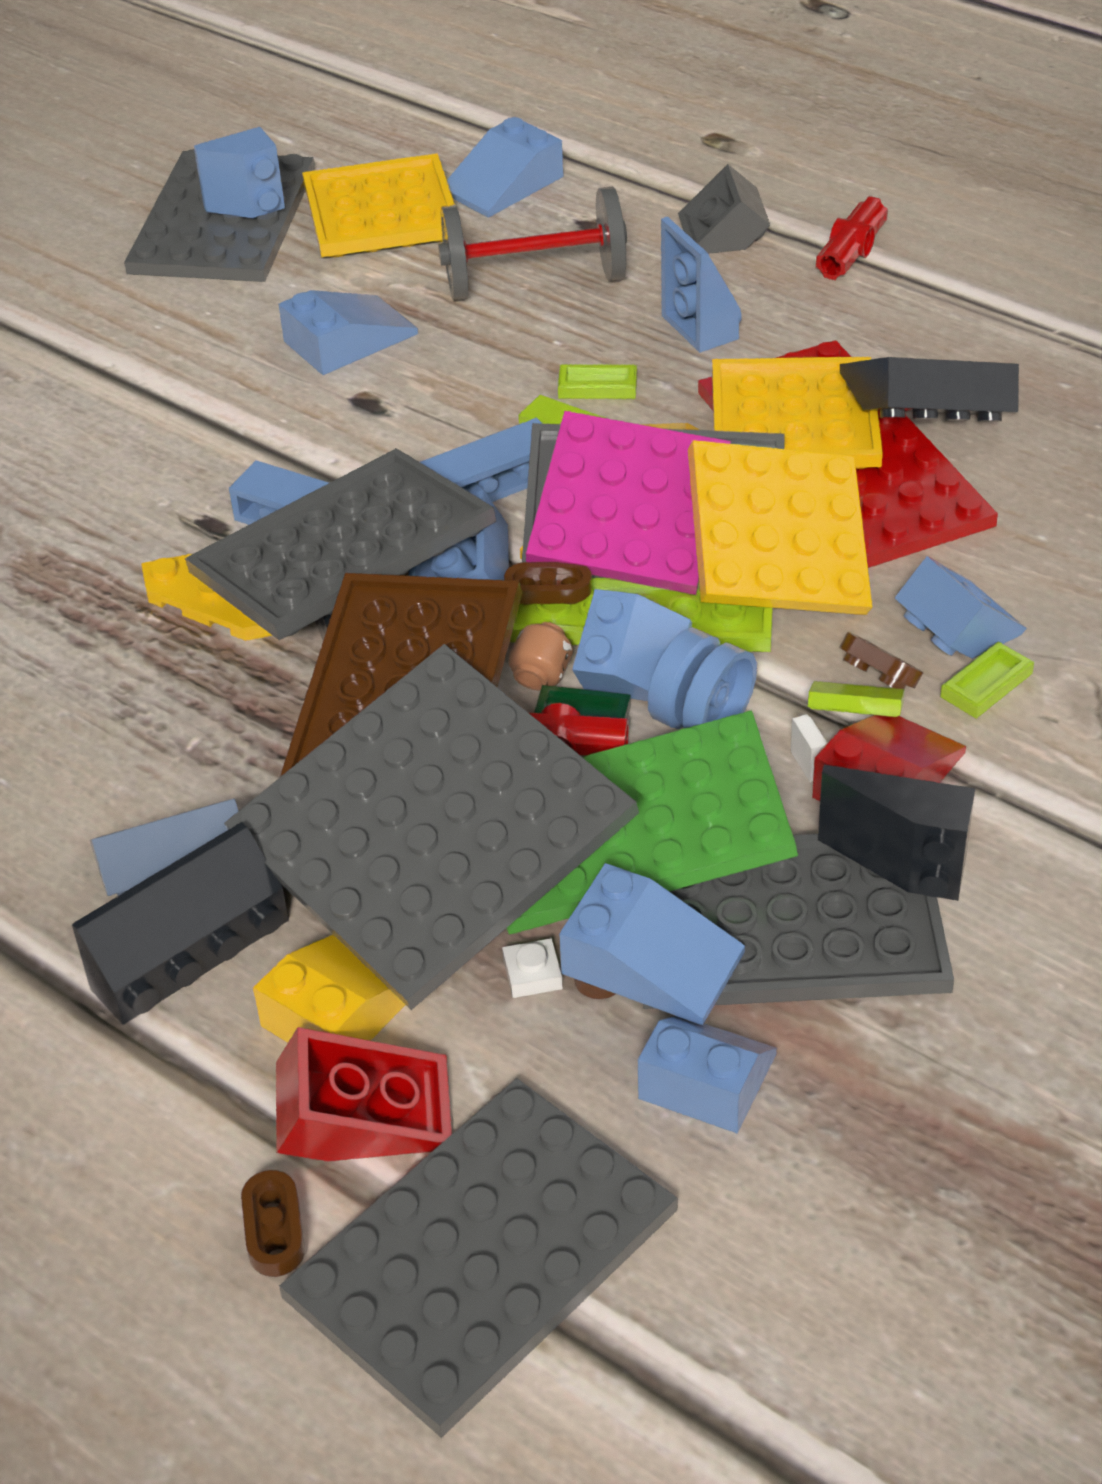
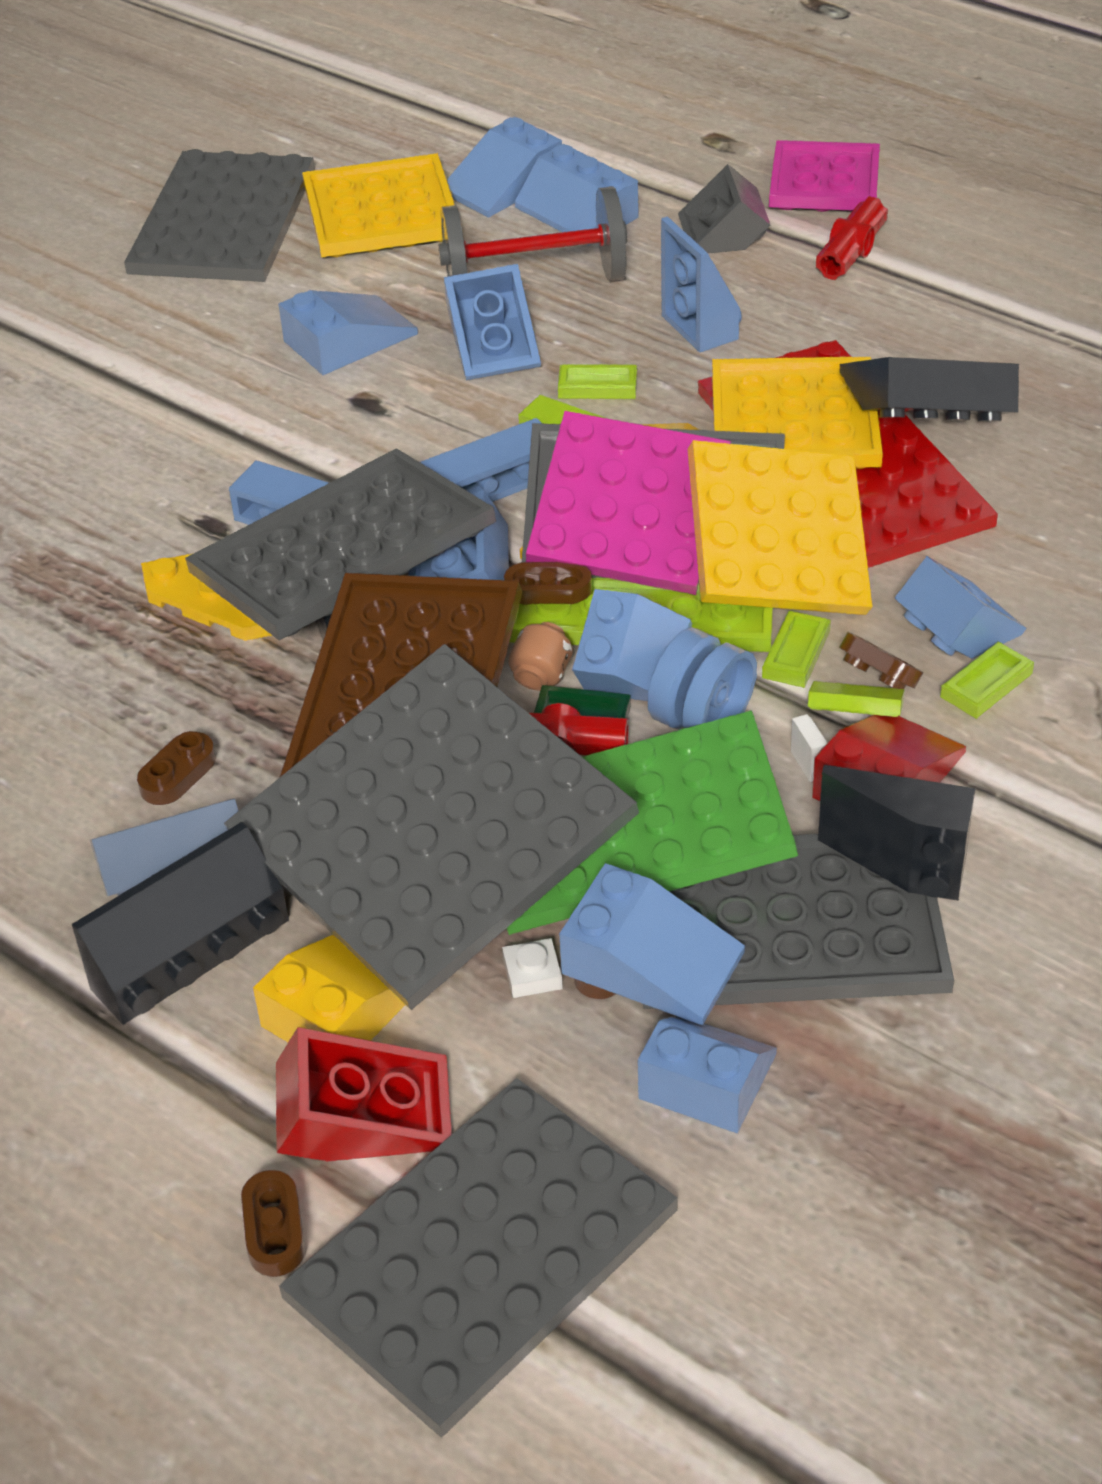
medium blue slope [194,127,285,218] -> none
none -> reddish brown plate [137,731,216,805]
none -> medium blue slope [444,264,541,381]
none -> medium blue slope [515,144,638,246]
none -> lime tile [762,611,831,688]
none -> dark pink plate [769,140,880,212]

